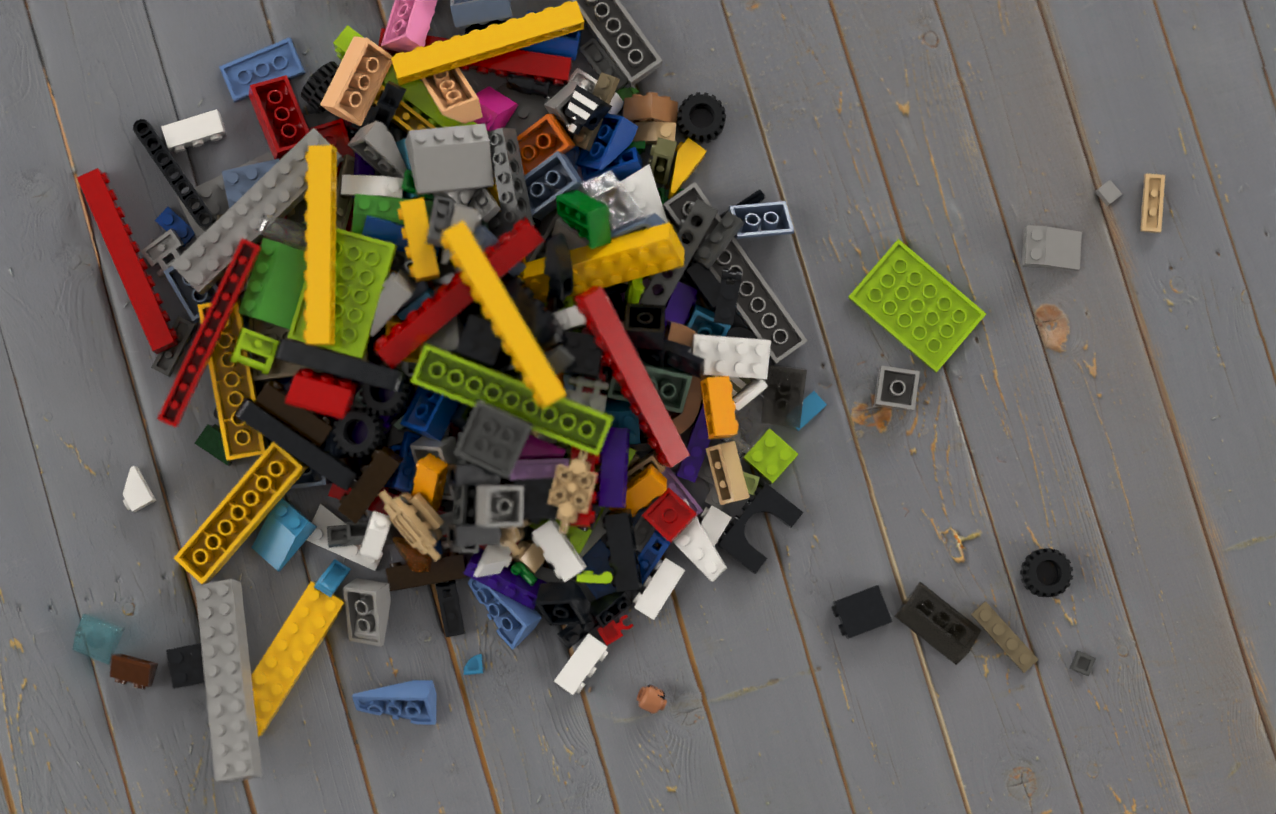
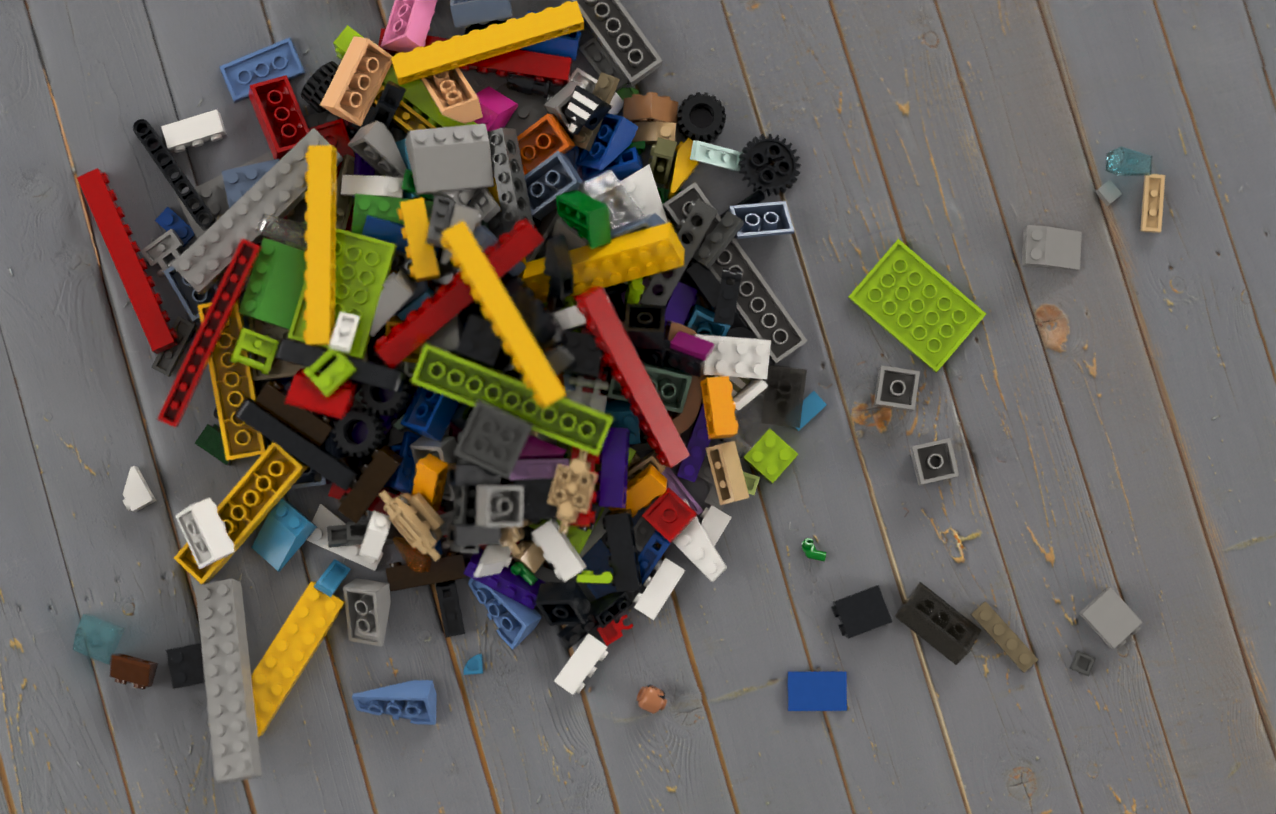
black arch [718,483,803,574] -> none
black tyre [1020,548,1073,597] -> none
none -> white slope [175,498,235,569]
none -> lime plate [304,346,357,397]
none -> white plate [330,312,359,353]
none -> magenta tile [670,331,715,361]
none -> light aqua plate [690,140,743,172]
none -> black gear [738,134,801,196]
none -> blue tile [787,671,847,711]
none -> green arm [801,538,826,561]
none -> light grey brick [910,438,959,486]
none -> light grey brick [1078,587,1143,649]
none -> clear light blue slope [1106,147,1152,176]

